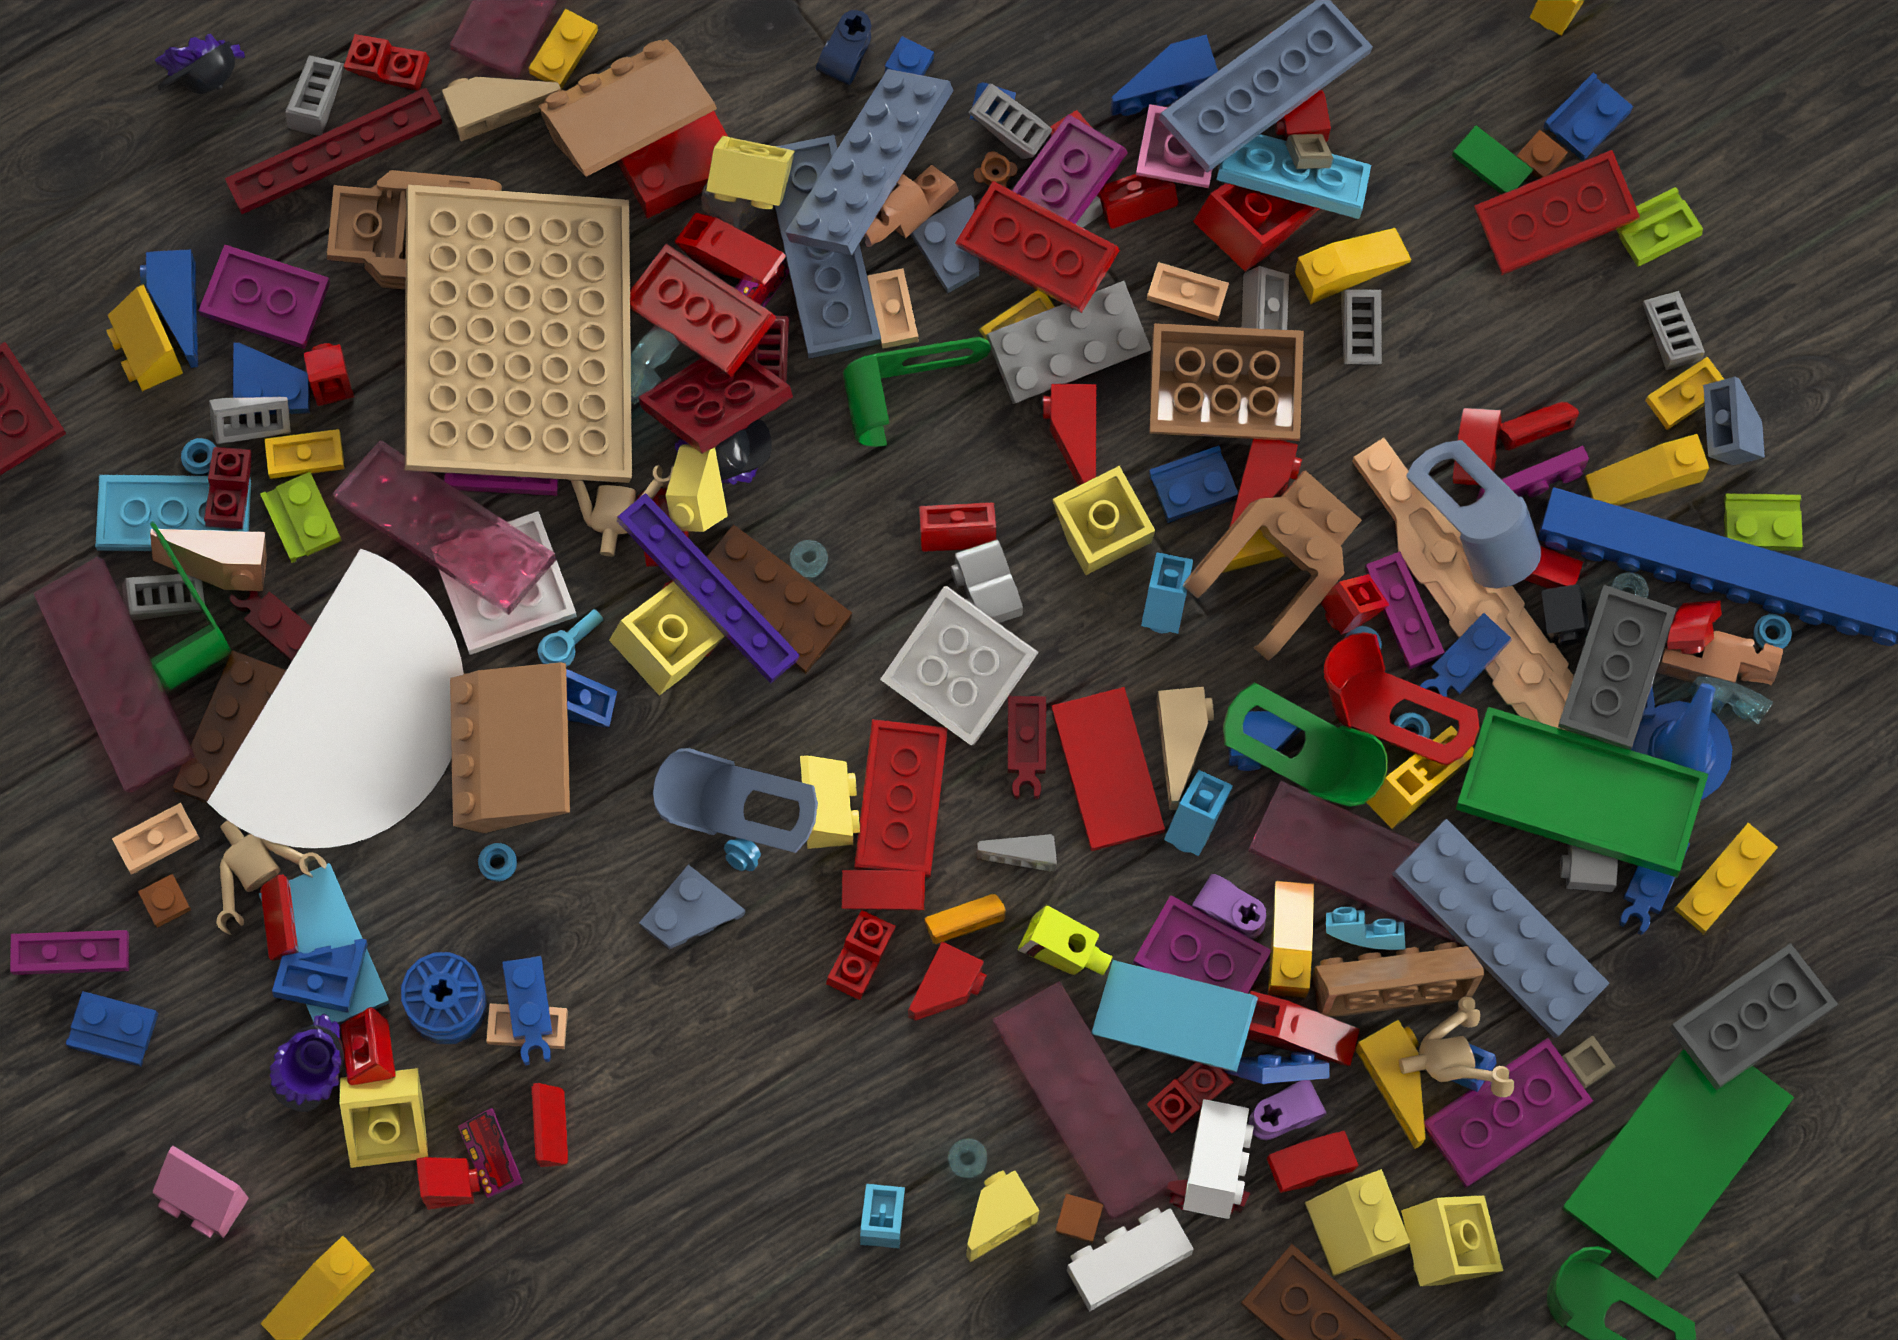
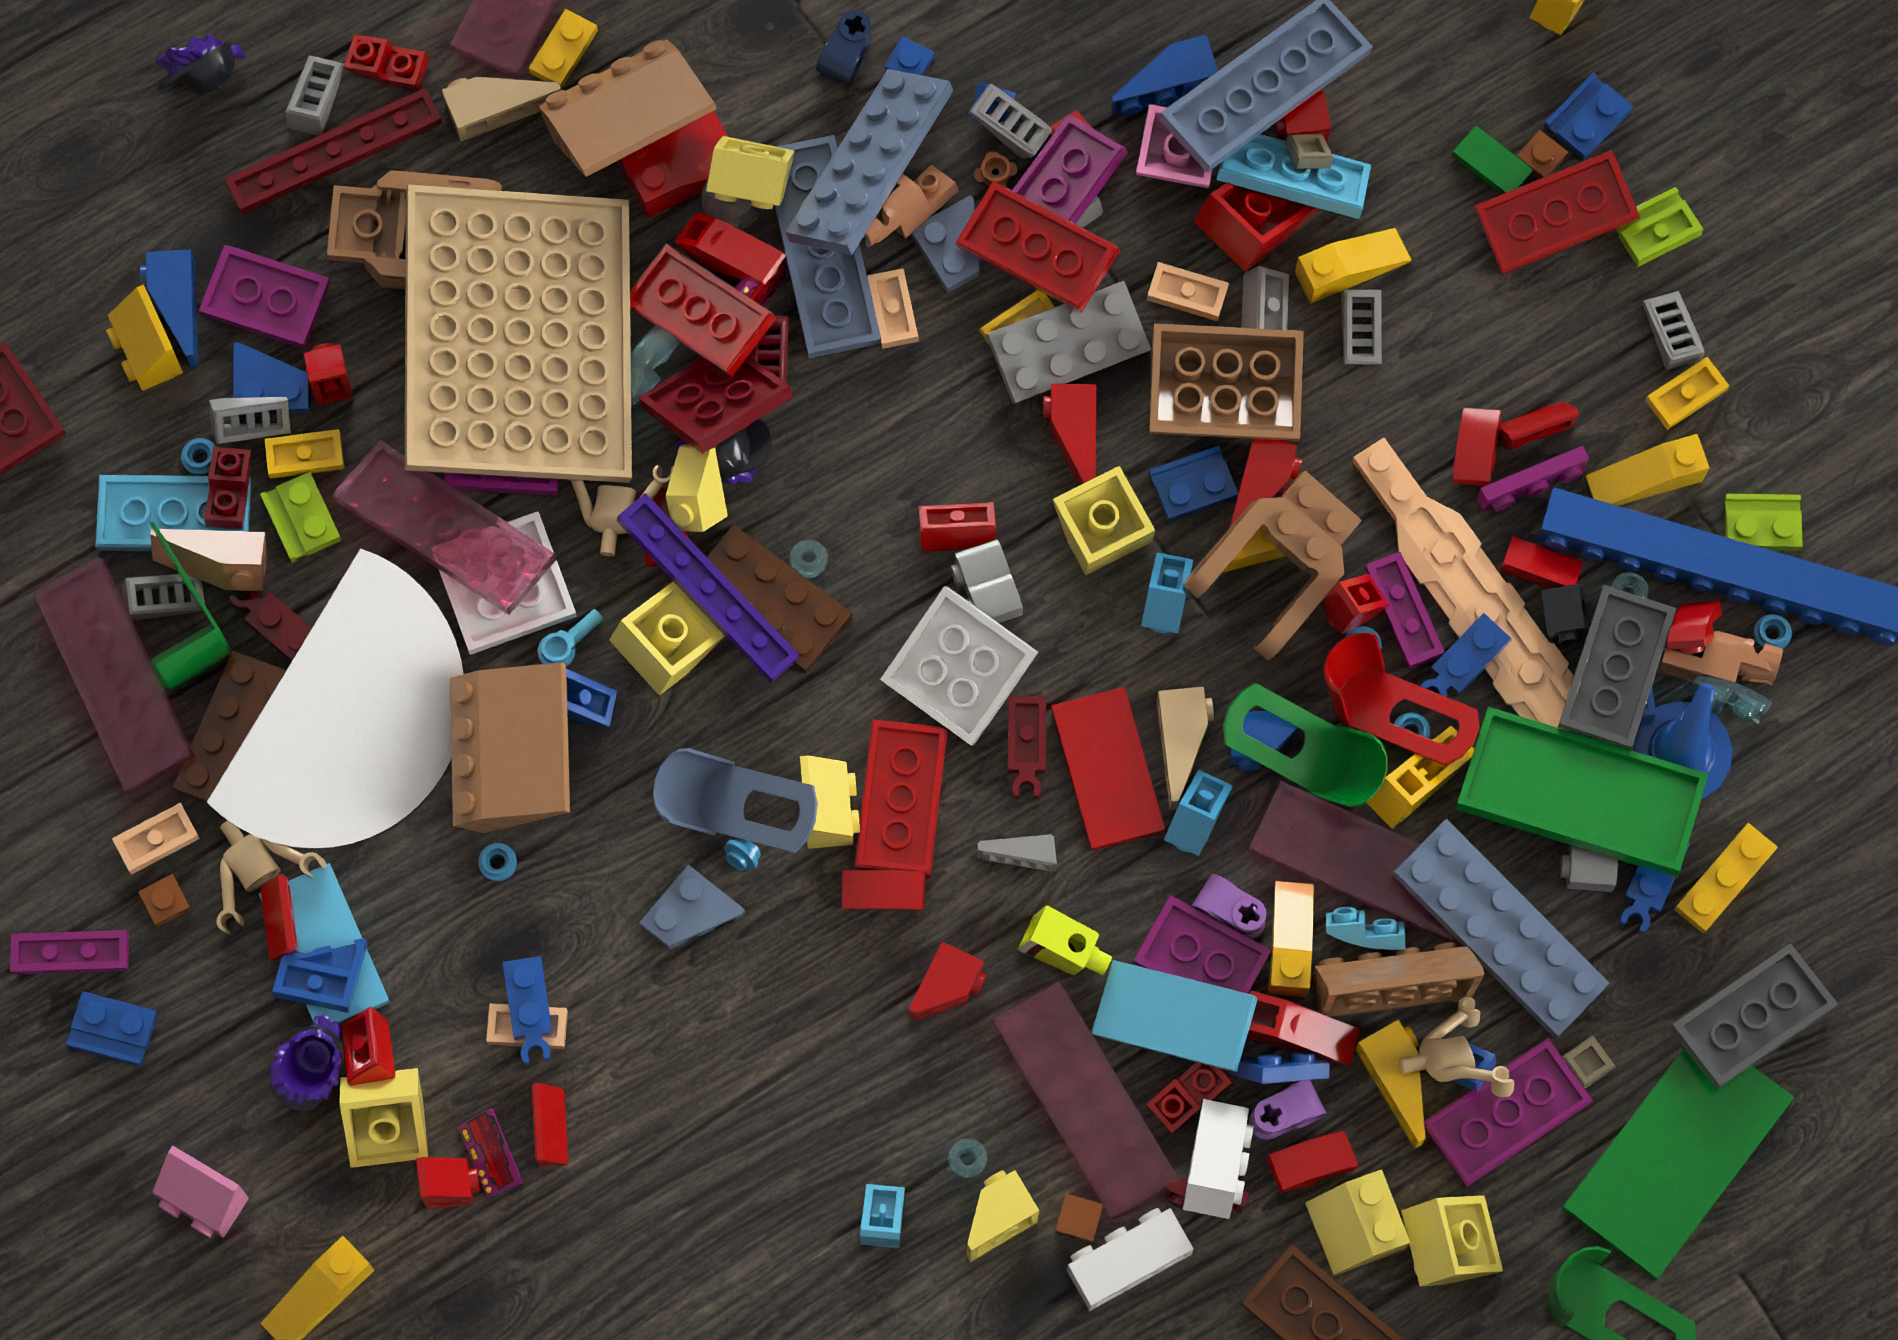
blue wheel [401,952,487,1044] -> none
red slope [826,910,896,1000] -> none
green piece [843,337,992,447] -> none
light orange slope [925,894,1006,945] -> none
red slope [1097,174,1178,229] -> none
sand blue piece [1406,440,1541,589] -> none
sand blue slope [1703,377,1765,465] -> none

